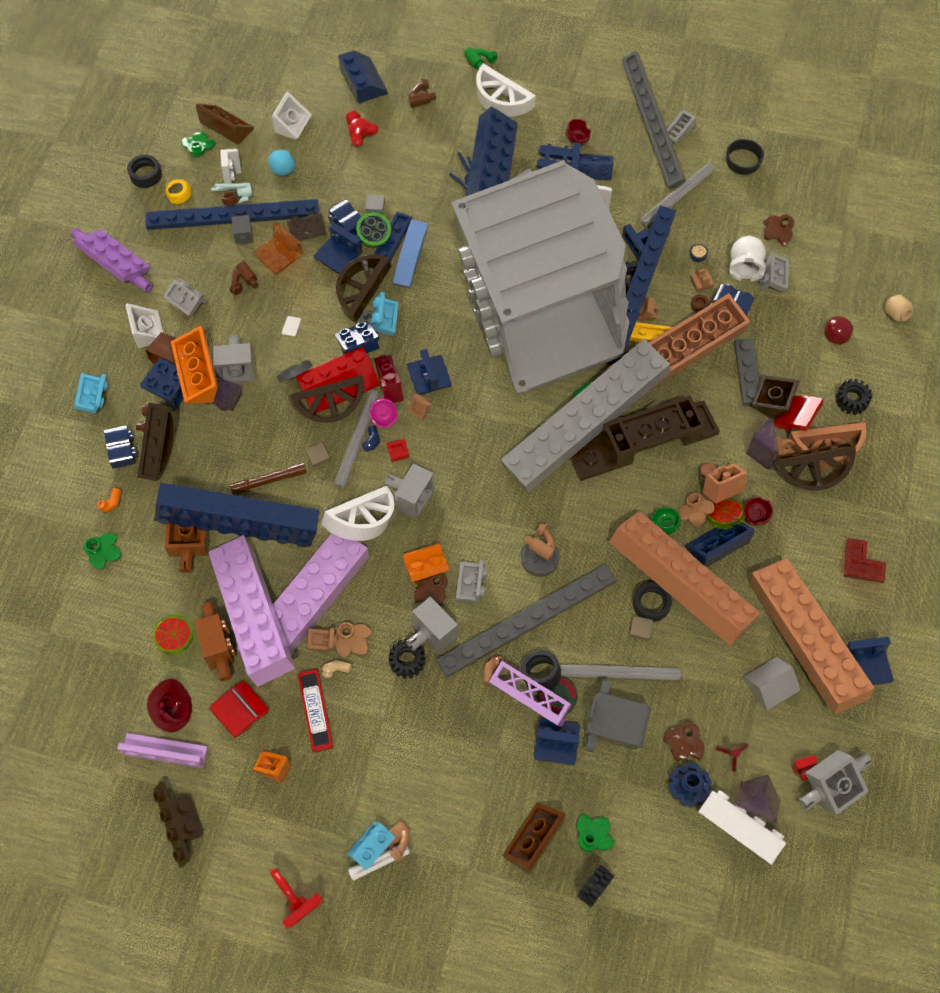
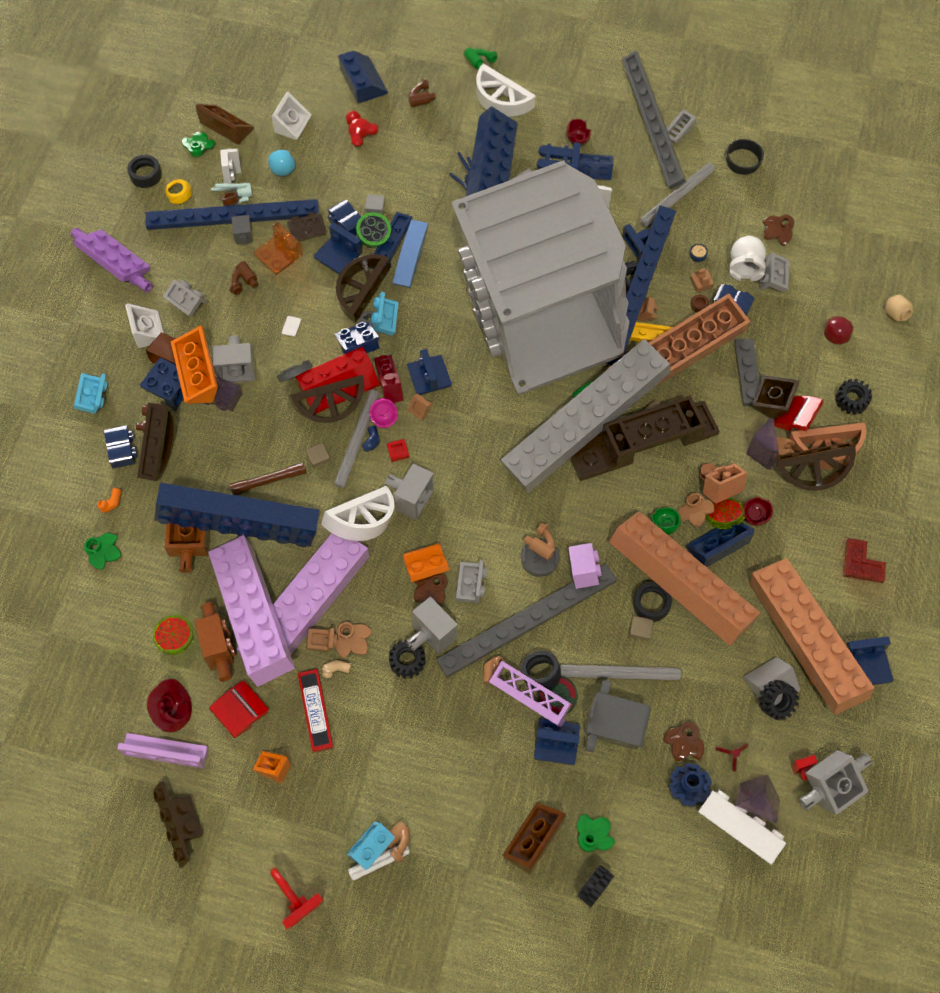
none -> lavender brick [569,543,602,589]
none -> black tyre [758,680,799,721]

